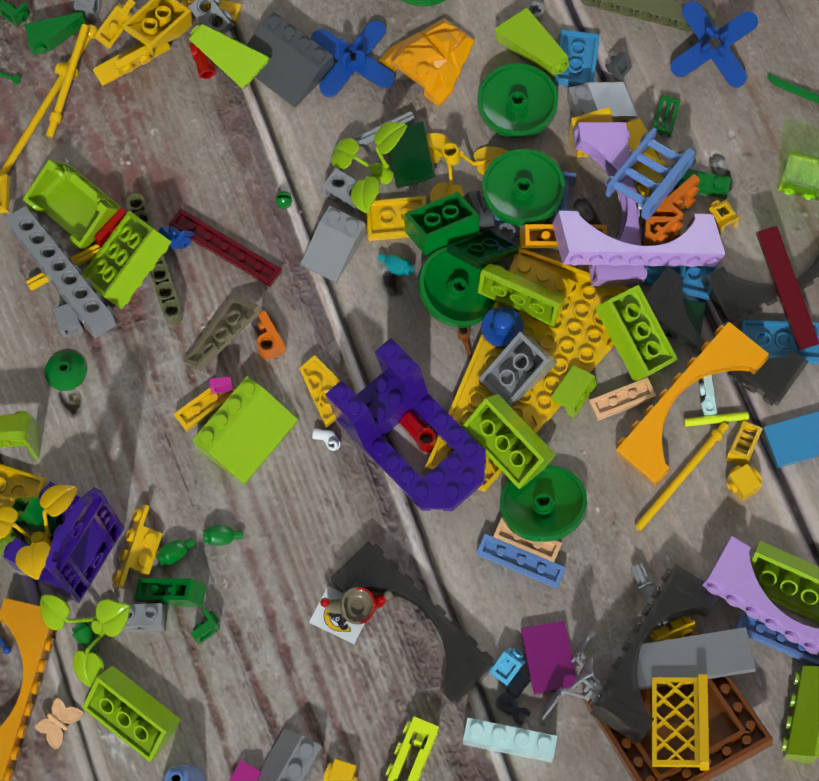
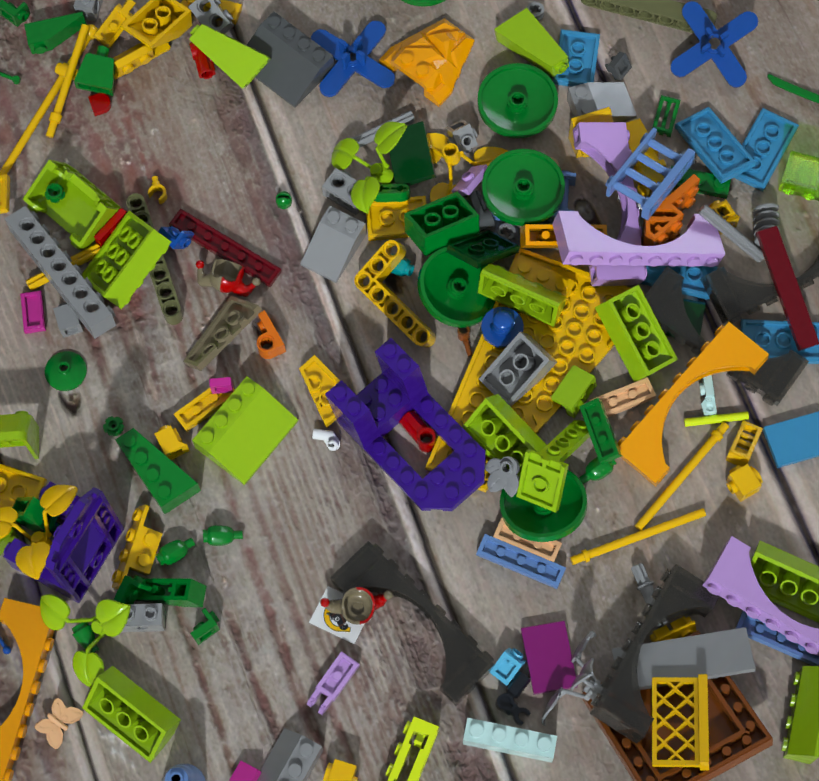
none -> dark pink tile [20,290,46,334]
none -> green plate [45,183,65,203]
none -> green torso [74,46,115,96]
none -> red tile [88,93,111,116]
none -> green plate [103,416,124,436]
none -> green bracket [114,575,153,604]
none -> green wedge [115,428,201,514]
none -> yellow piece [148,176,167,205]
none -> yellow window [154,425,190,460]
none -> dark tan piece [196,258,261,297]
none -> lavender hinge [307,651,360,715]
none -> yellow beam [354,240,436,348]
none -> green beam [374,184,410,202]
none -> light grey brick [445,119,478,154]
none -> lavender plate [451,164,488,196]
none -> light grey plate [485,456,520,497]
none -> lime bracket [516,420,590,513]
none -> yellow bar [570,508,706,565]
none -> green plate [579,398,622,465]
none -> green plant [579,457,617,484]
none -> dark azure tile [675,107,756,184]
none -> light grey axle [699,204,764,262]
none -> dark azure tile [734,108,799,192]
none -> light grey piece [753,203,780,249]

